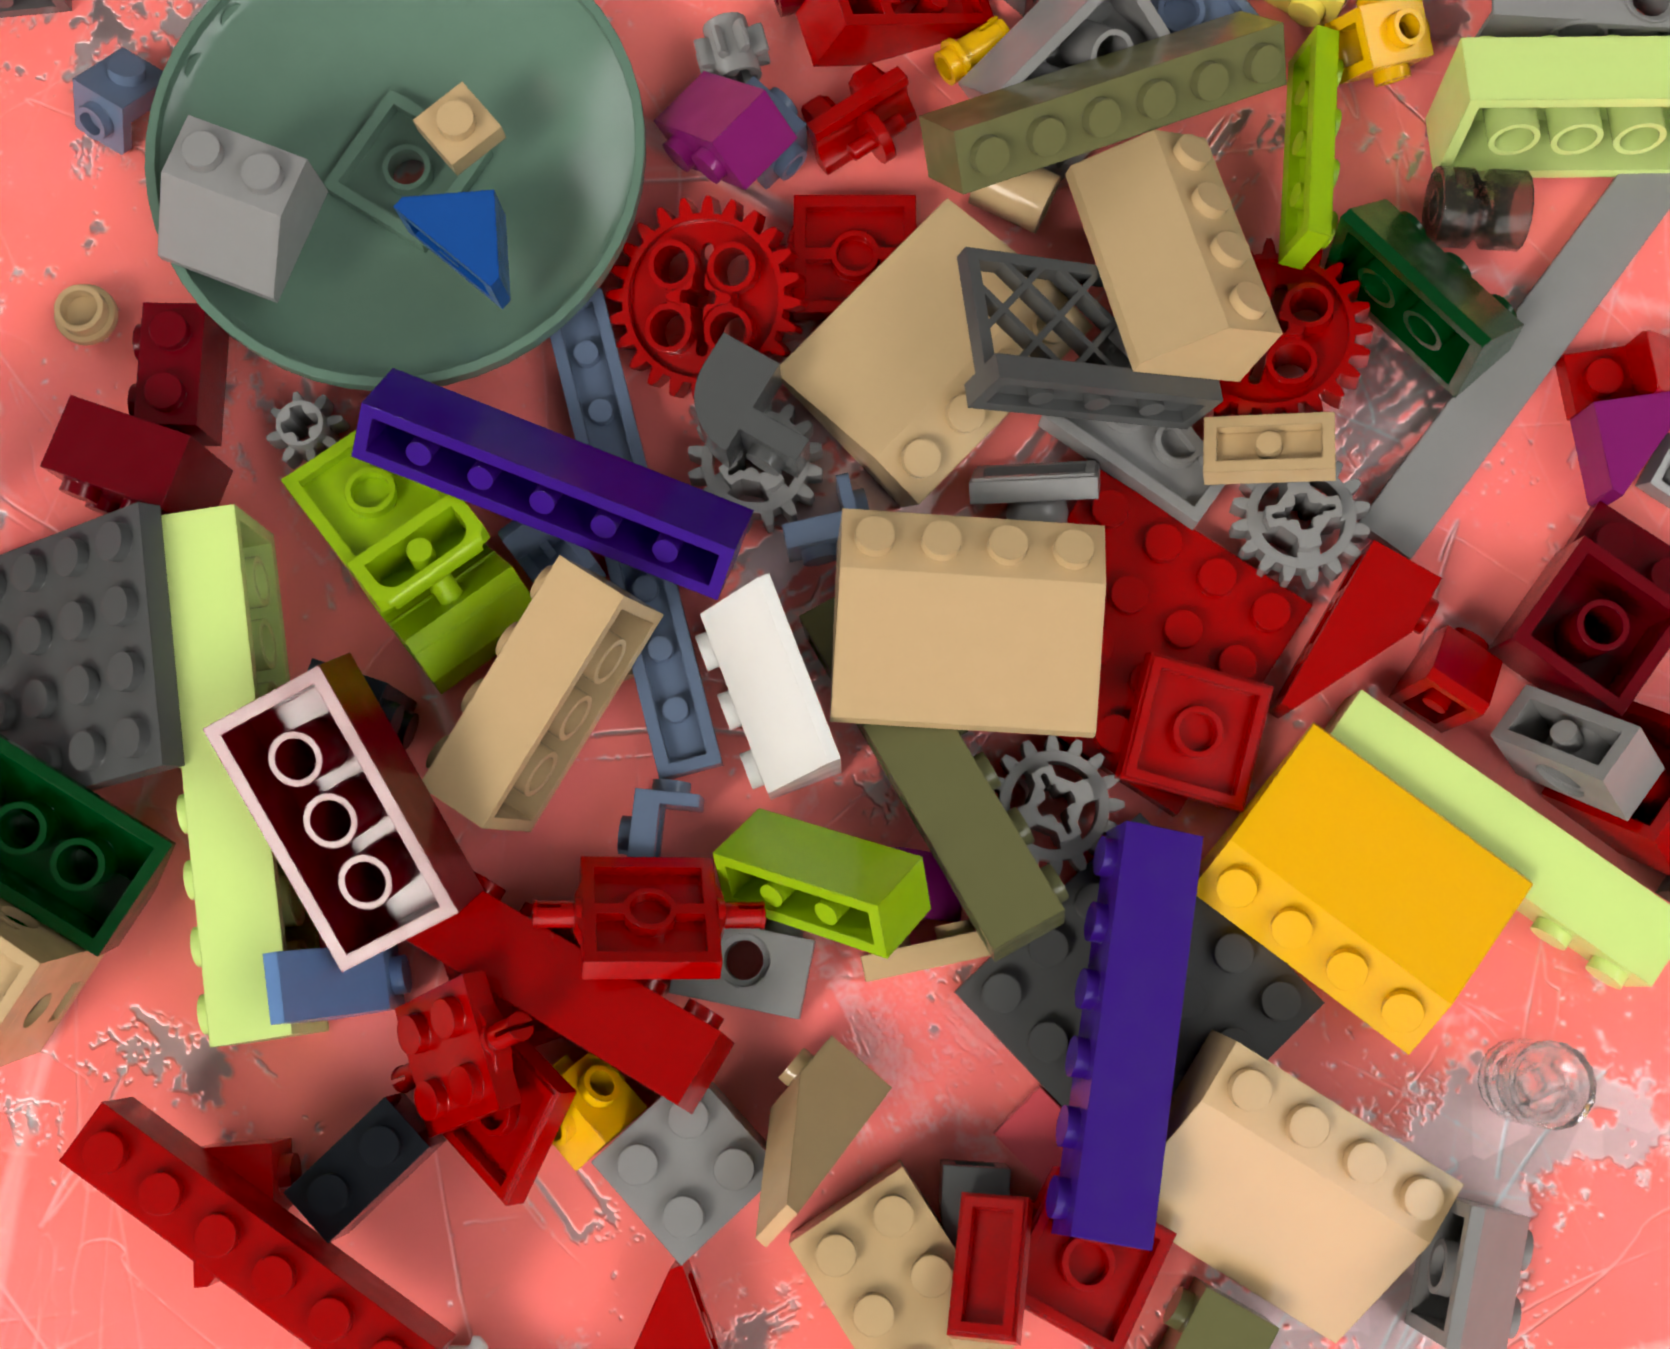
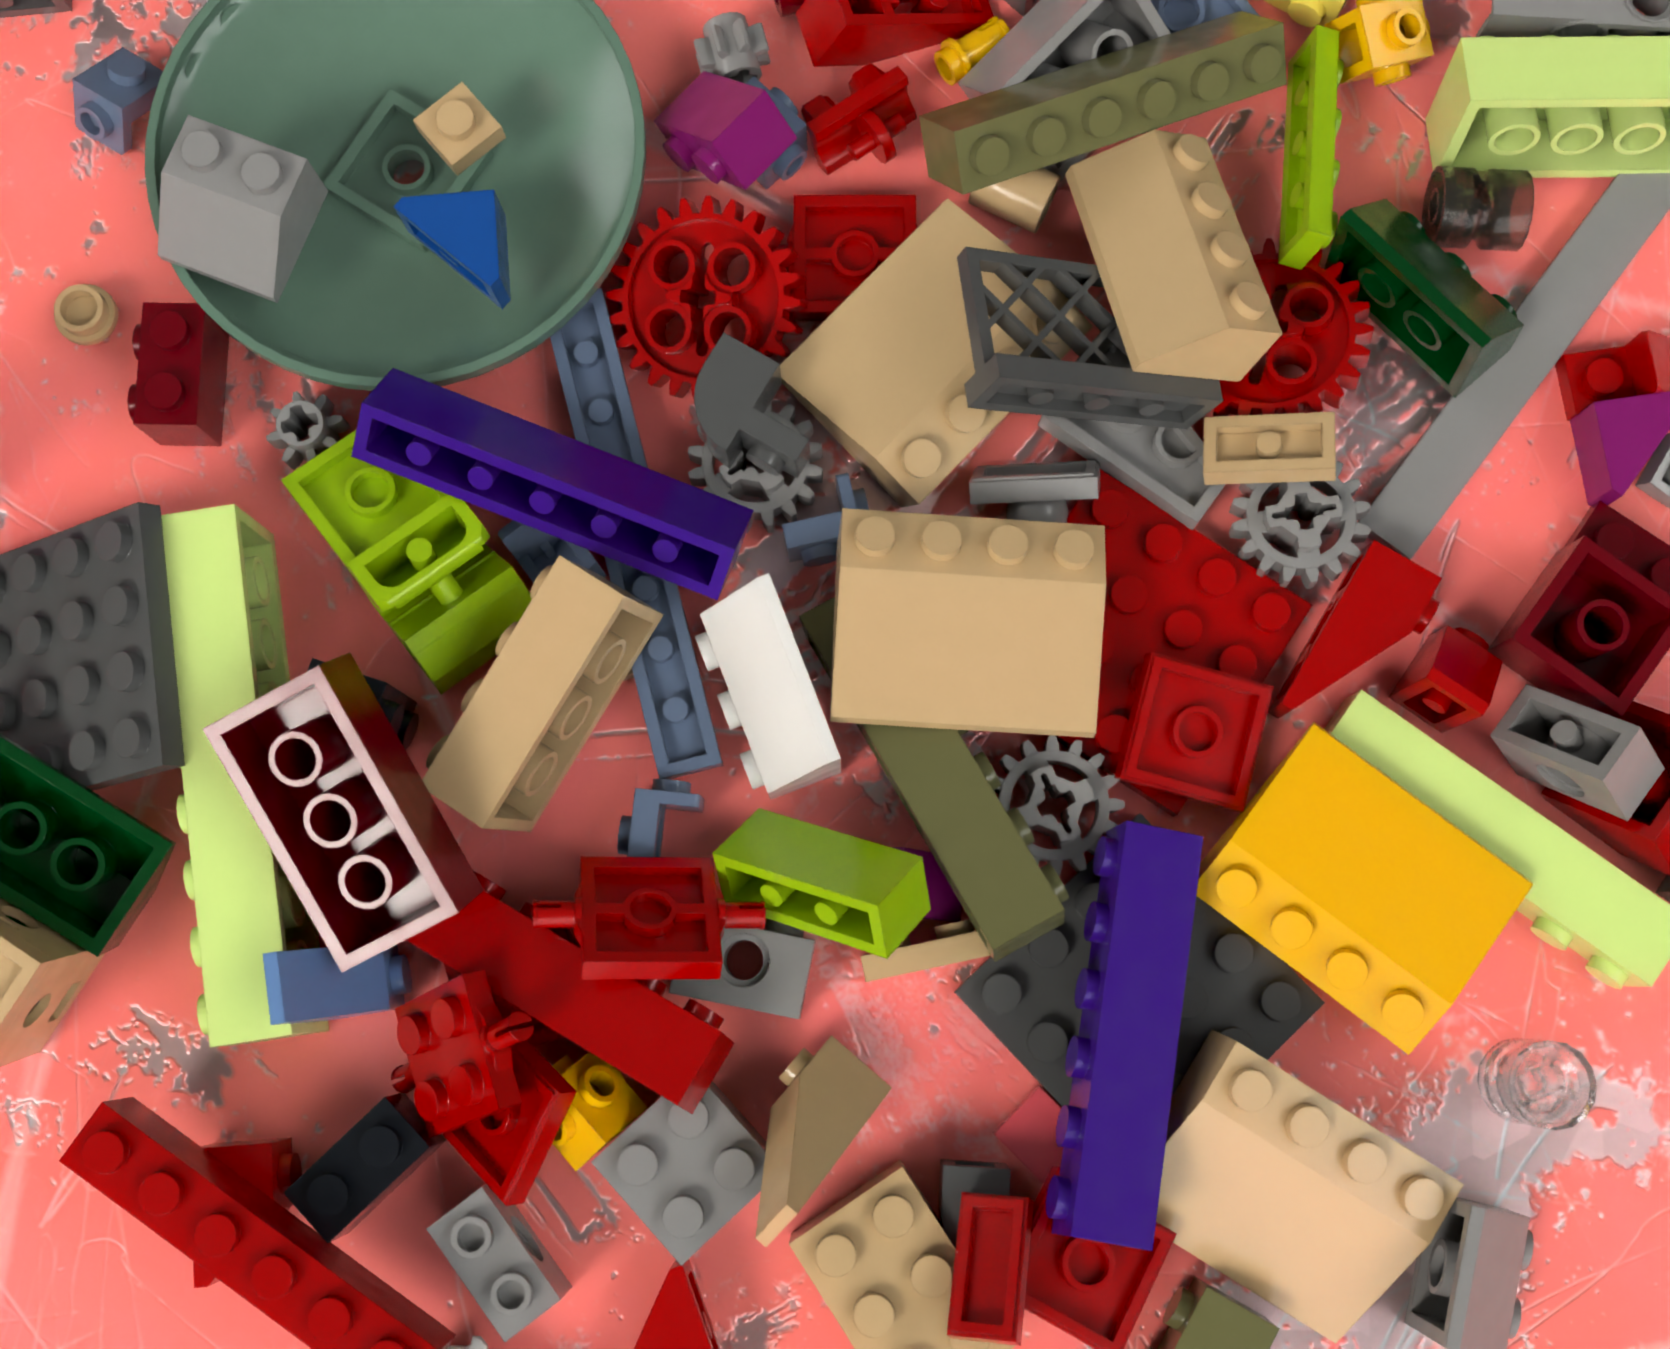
dark red brick [40,394,233,515] -> none
none -> light grey brick [426,1184,573,1342]

